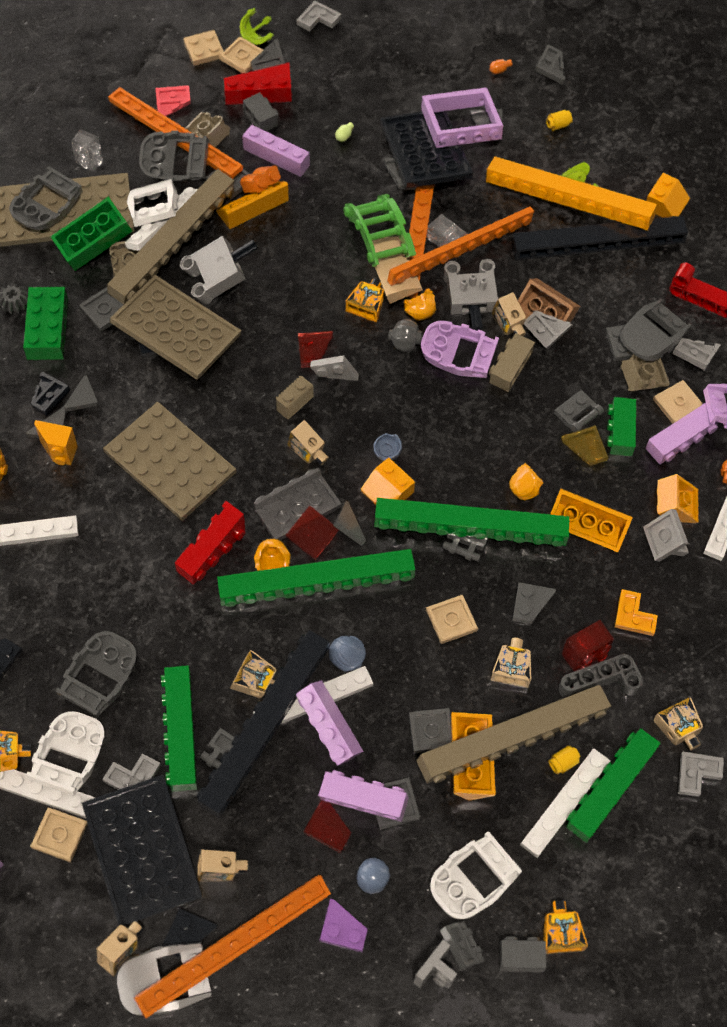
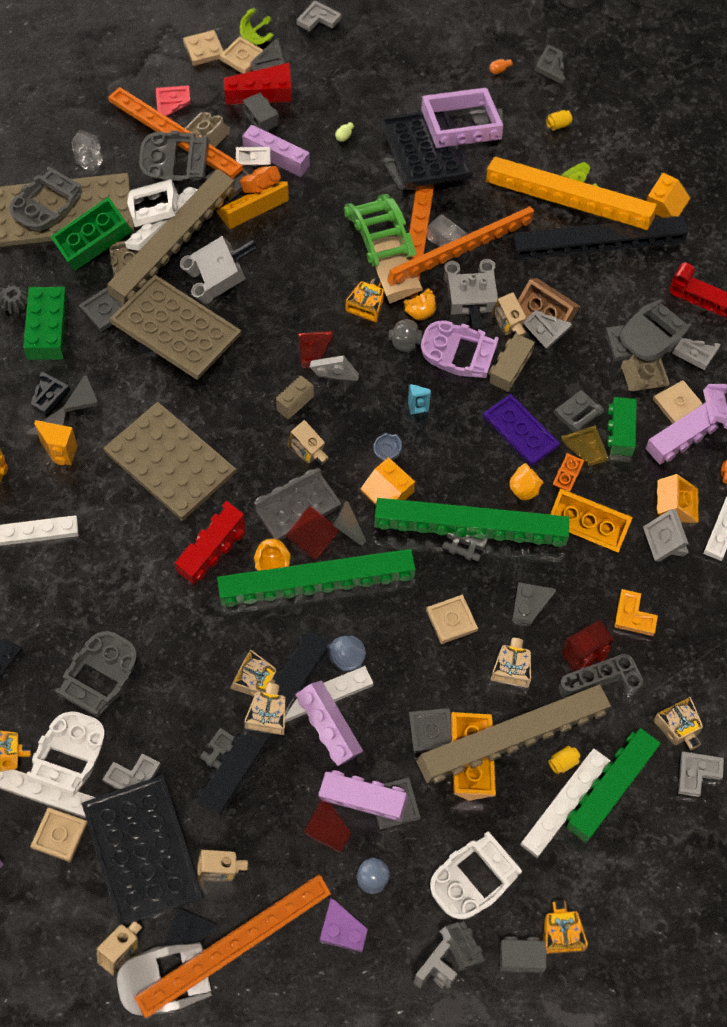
green brick [161,666,197,792] -> none
none -> white slope [236,147,271,167]
none -> tan torso [245,683,285,735]
none -> medium azure slope [408,384,431,415]
none -> dark purple tile [483,394,560,467]
none -> orange slope [552,453,584,492]

